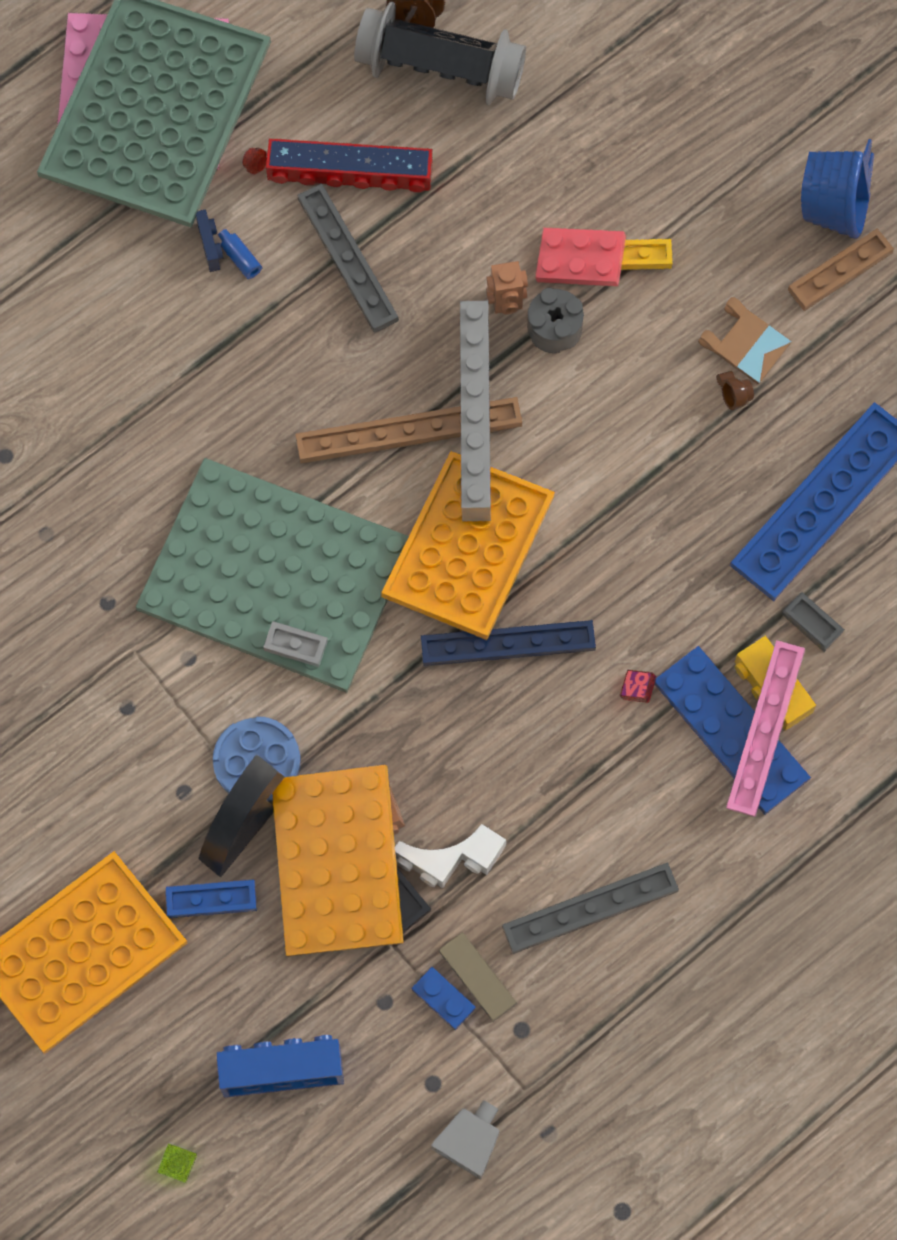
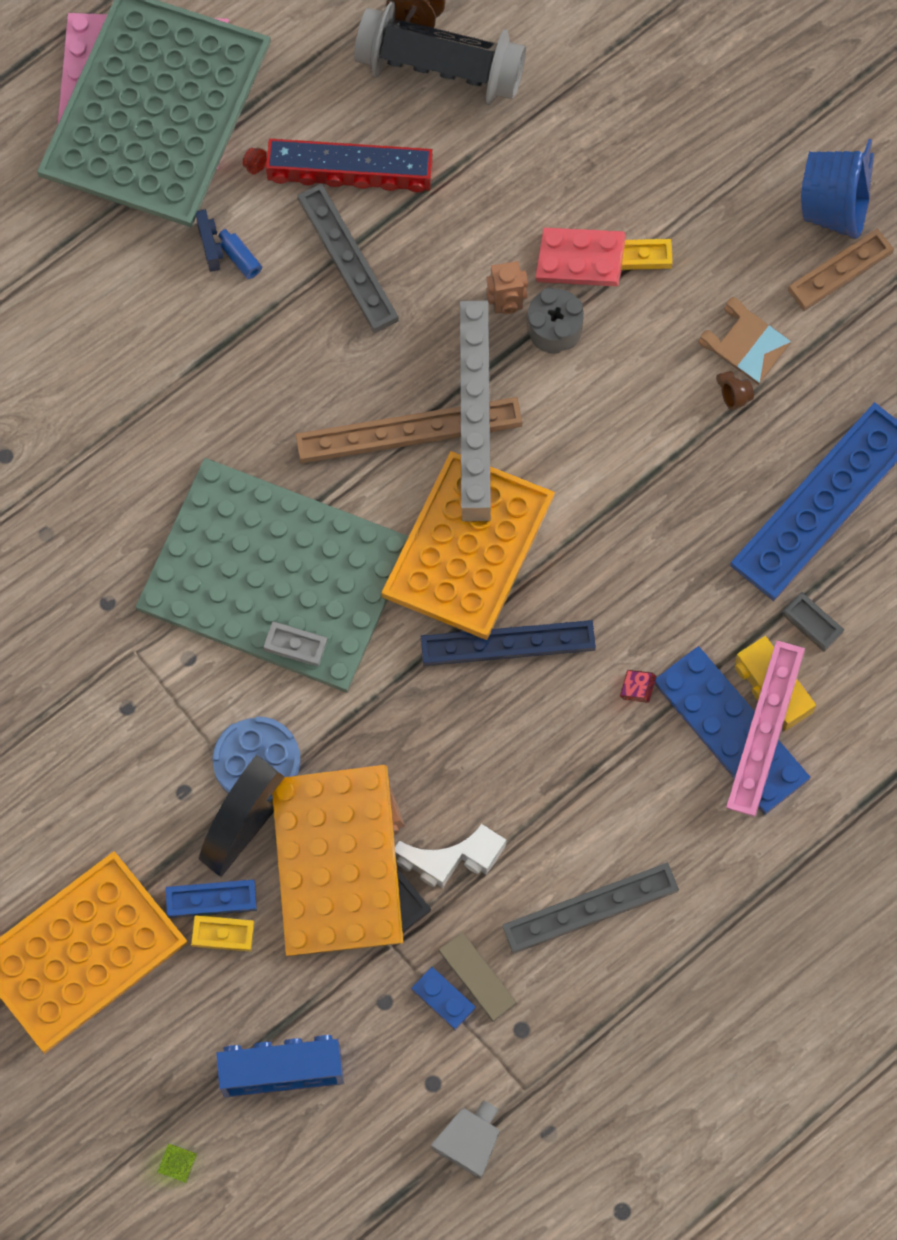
none -> yellow plate [191,915,255,952]

